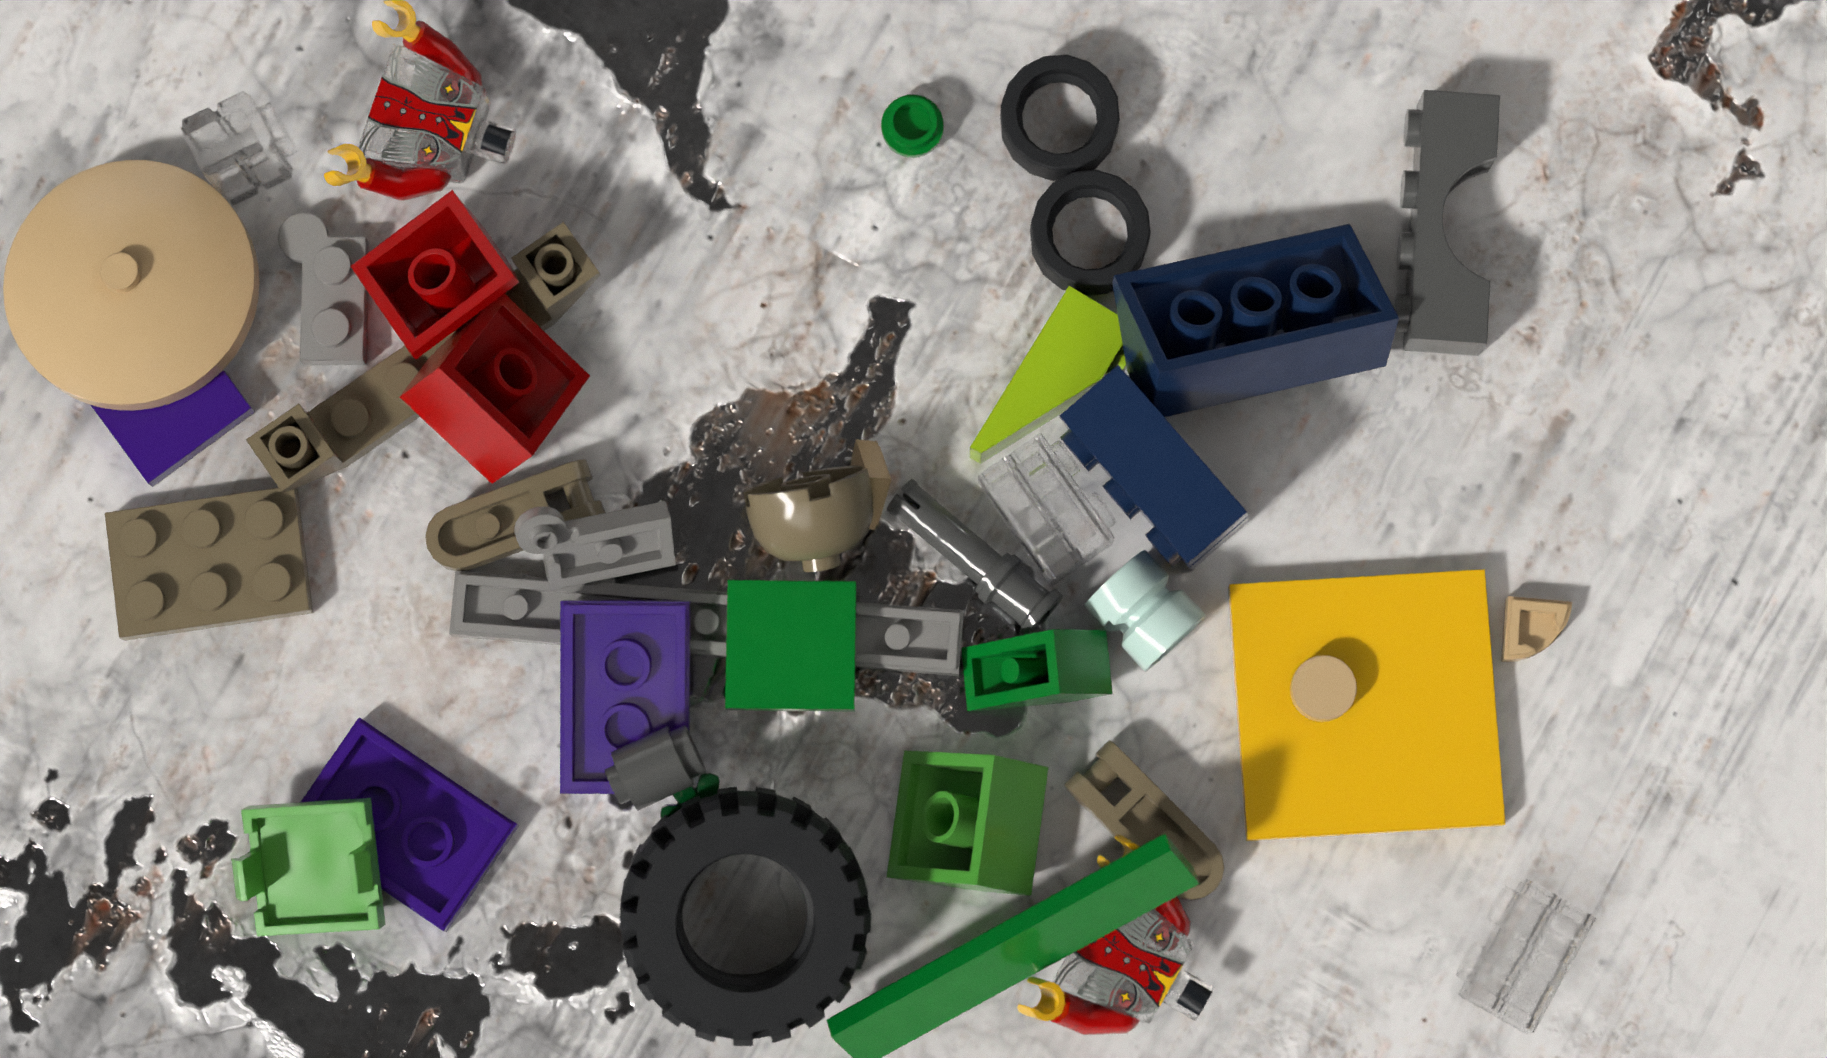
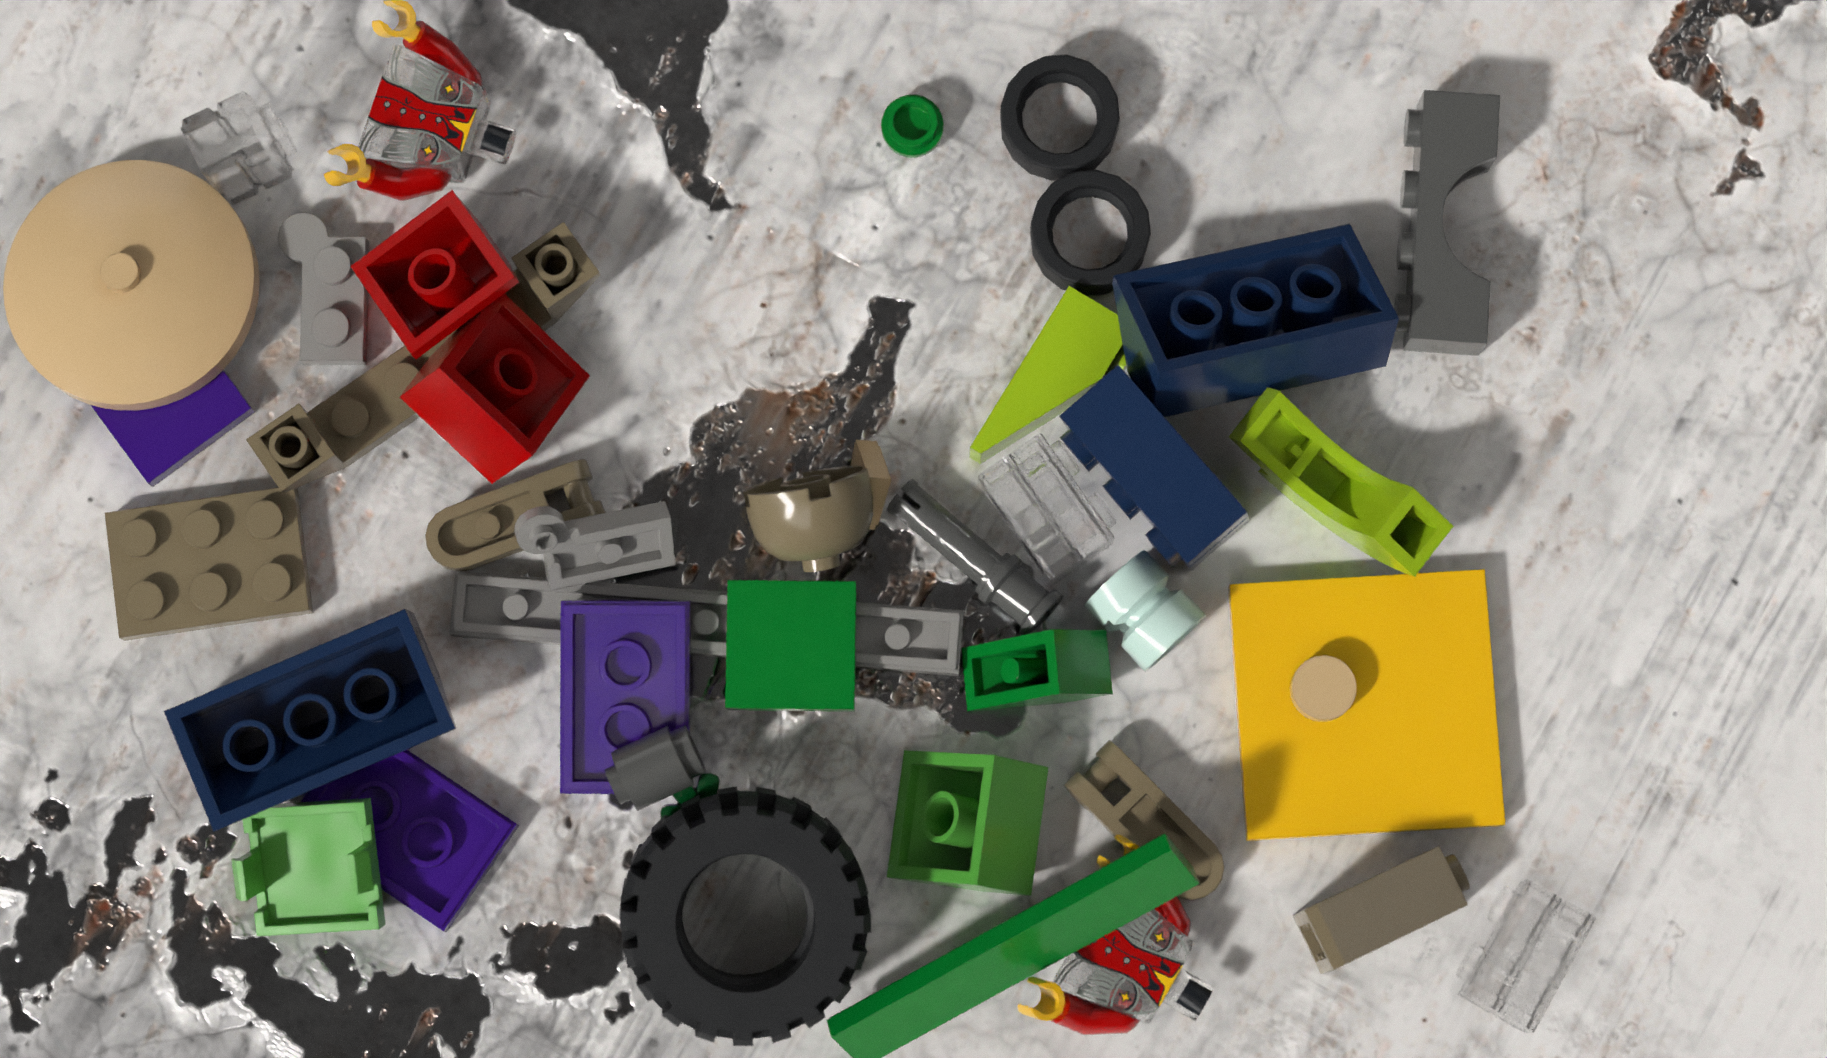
tan tile [1501,596,1572,662] -> none
none -> dark blue slope [164,609,457,832]
none -> lime arch [1228,387,1454,577]
none -> dark tan slope [1293,846,1470,974]

